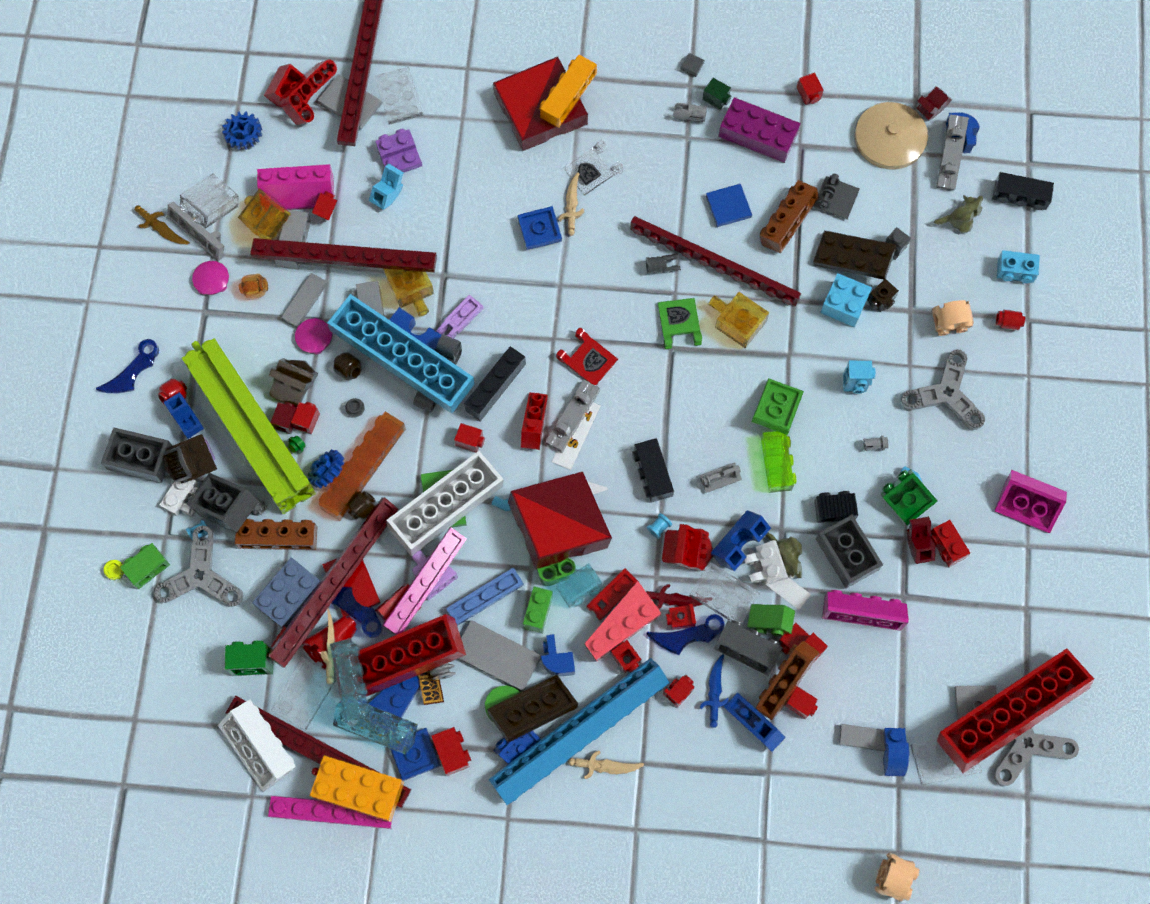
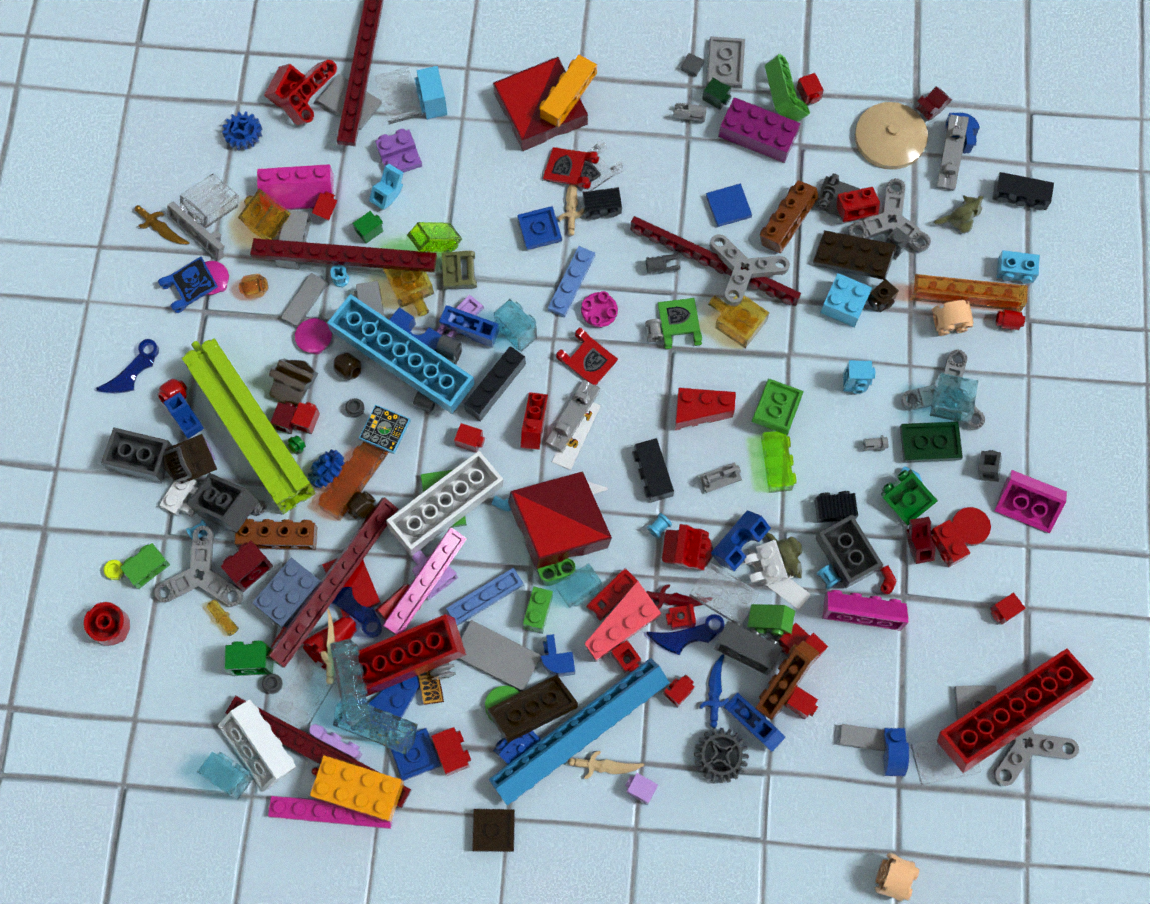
none -> red brick [84,602,130,646]
none -> flag [158,256,218,313]
none -> clear light blue brick [197,751,253,800]
none -> clear yellow axle [207,600,239,636]
none -> dark red brick [220,540,273,592]
none -> dark grey plate [262,674,283,694]
none -> lavender hinge [309,724,362,760]
none -> medium azure bush [330,265,349,287]
none -> green brick [353,211,383,244]
none -> tile [359,404,411,455]
none -> clear neon green brick [407,222,462,252]
none -> medium azure brick [414,66,448,119]
none -> blue slope [439,305,499,348]
none -> olive plate [442,251,477,289]
none -> dark brown plate [472,809,515,852]
none -> clear light blue brick [494,299,537,352]
none -> red flag [543,147,599,189]
none -> medium blue plate [548,246,595,317]
none -> dark pink dish [581,291,618,327]
none -> black brick [583,187,622,220]
none -> lavender brick [625,773,658,805]
none -> light grey bush [645,319,664,342]
none -> red wedge [675,388,736,431]
none -> dark grey gear [693,727,749,784]
none -> light grey tile [707,36,745,89]
none -> light grey piece [709,234,790,307]
none -> bright green beam [765,54,810,122]
none -> medium azure bush [816,564,842,590]
none -> red brick [836,187,880,223]
none -> light grey piece [848,178,931,252]
none -> red arm [880,565,897,595]
none -> dark green plate [900,421,963,462]
none -> clear orange brick [910,274,1028,312]
none -> clear light blue brick [930,373,978,424]
none -> red tile [952,507,991,546]
none -> dark grey brick [978,450,1002,482]
none -> red brick [990,592,1026,625]

